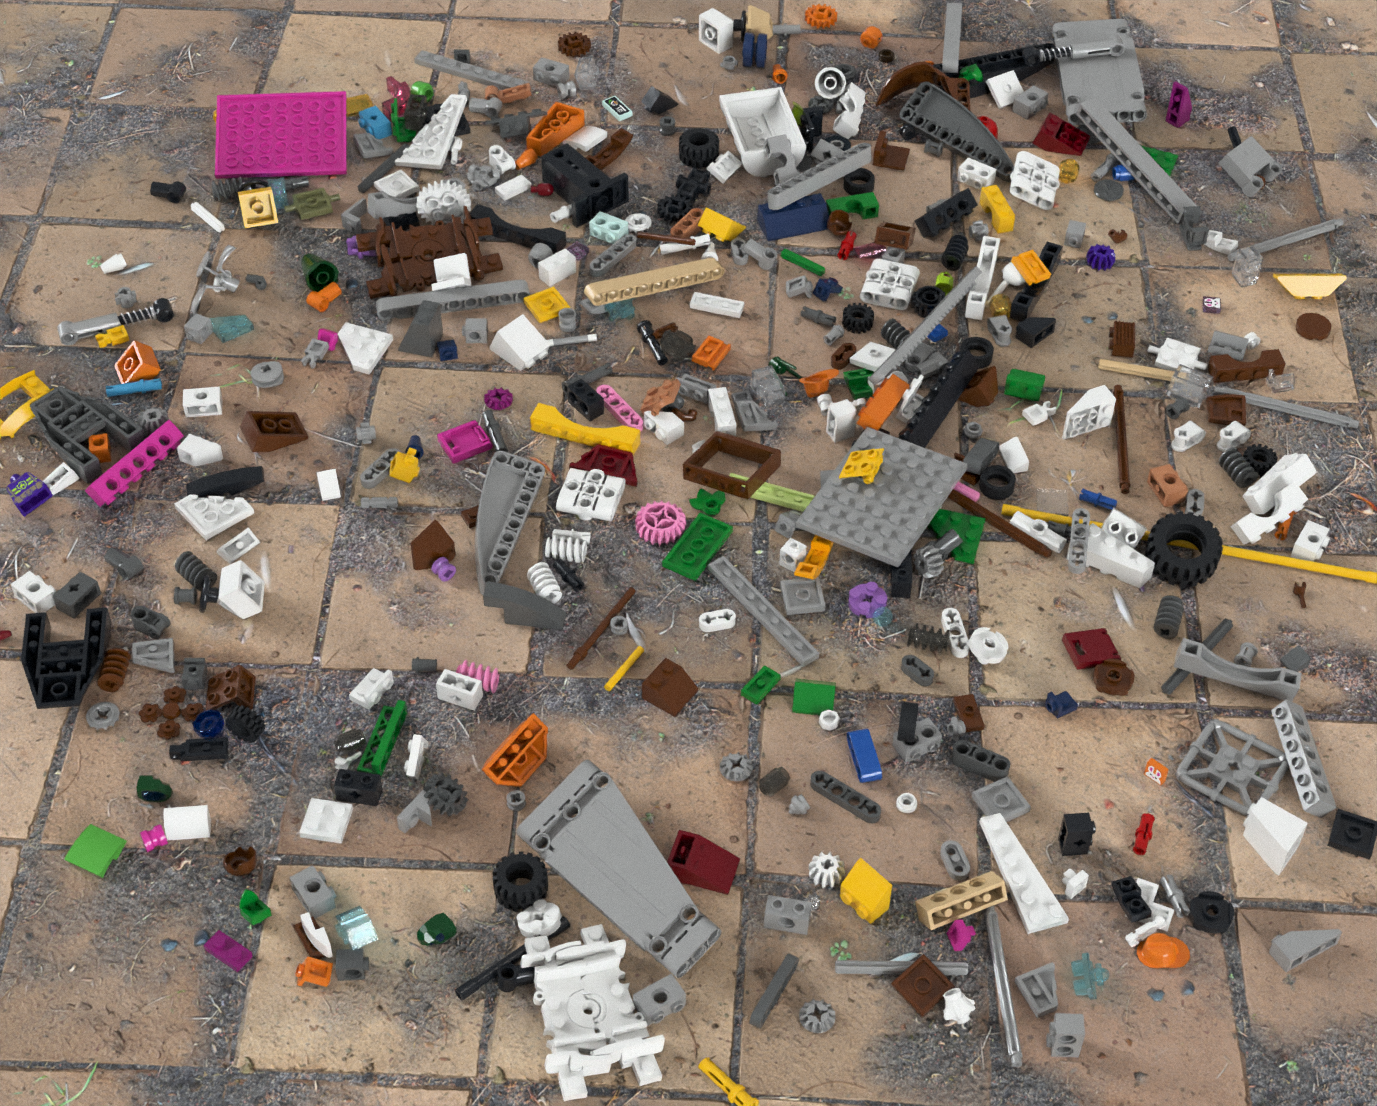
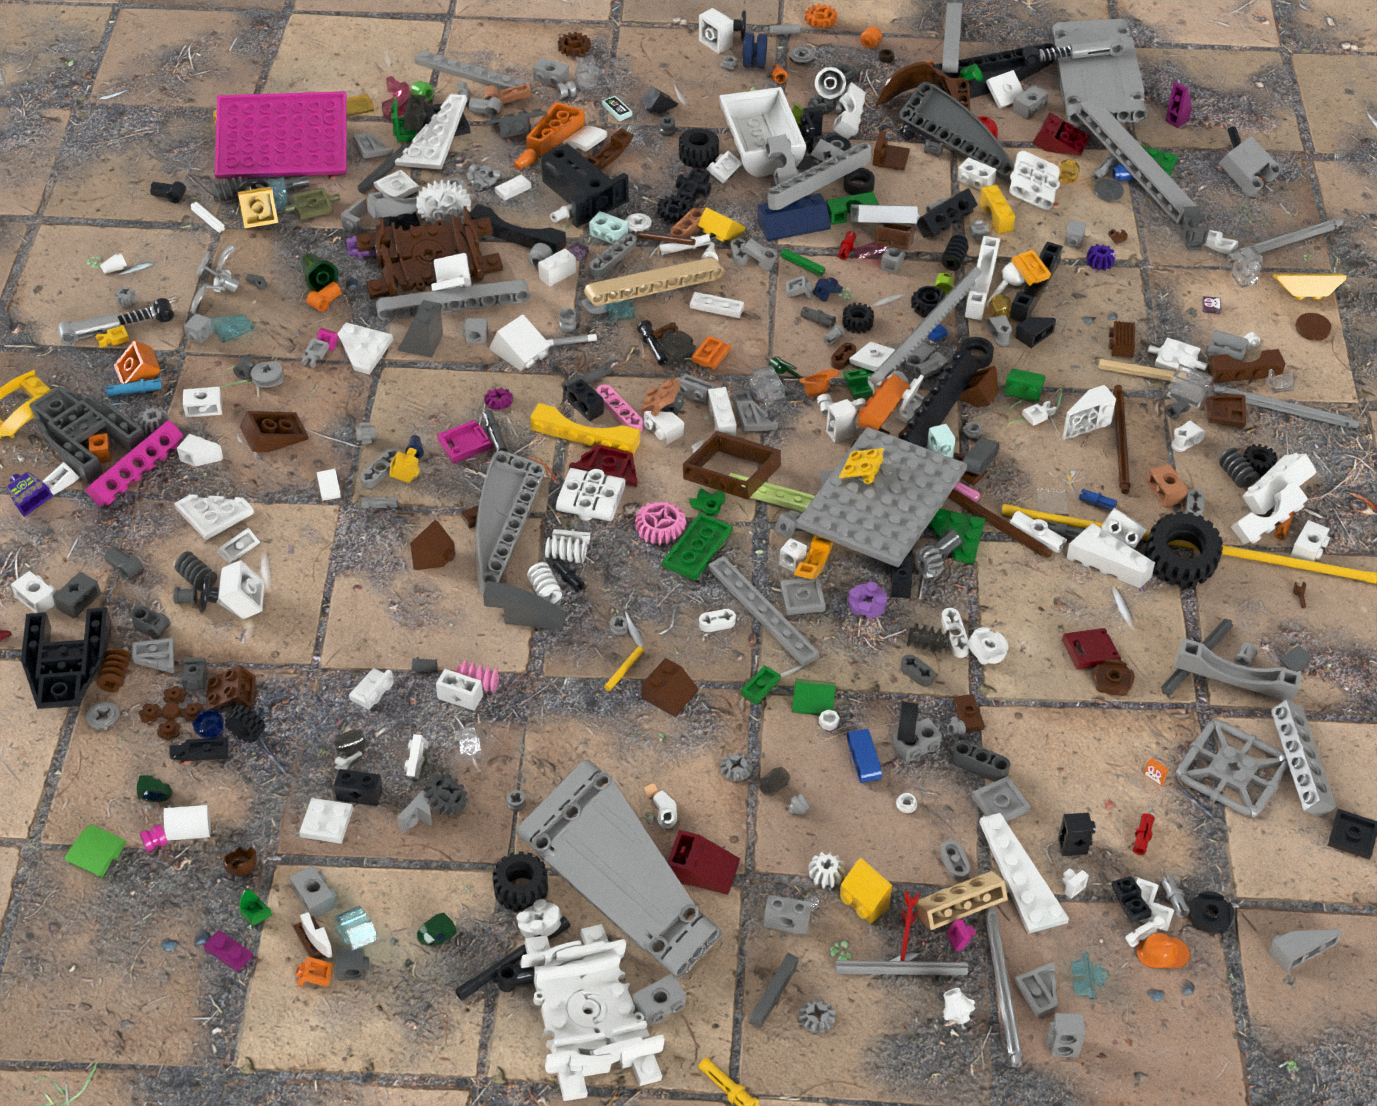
black slope [186,466,265,498] -> none
green fence [357,700,408,777] -> none
dark azure brick [358,105,392,140] -> none
medium lavender wheel [431,557,456,582] -> none
dark blue bracket [437,339,458,361] -> none
white plate [449,136,462,164] -> none
dark grey slope [454,49,471,64] -> none
orange wedge [482,713,548,787] -> none
white piece [489,145,516,175] -> none
yellow plate [523,287,570,323] -> none
dark red cylinder [531,183,554,196] -> none
reddish brown bar [567,587,636,670] -> none
reddish brown arm [671,408,698,422] -> none
tan slope [746,5,773,43] -> none
dark grey beam [810,771,881,824] -> none
reddish brown hair [827,210,852,236] -> none
white connector [860,259,920,310] -> none
clear light blue plate [873,607,893,626] -> none
dark grey piece [881,318,910,349] -> none
reddish brown plate [891,954,955,1018] -> none
black tyre [979,465,1016,500] -> none
white slope [999,437,1029,473] -> none
dark blue bracket [1045,691,1078,719] -> none
light grey beam [1068,508,1090,574] -> none
dark grey piece [1153,595,1184,639] -> none
white piece [1217,421,1251,452] -> none
white slope [1243,797,1308,876] -> none
none -> dark grey wheel [233,357,255,380]
none -> clear bracket [455,727,482,760]
none -> white arm [644,784,677,829]
none -> light grey gear [790,47,814,65]
none -> piece [850,204,920,223]
none -> red flag [900,890,919,961]
none -> light aqua brick [927,424,956,458]

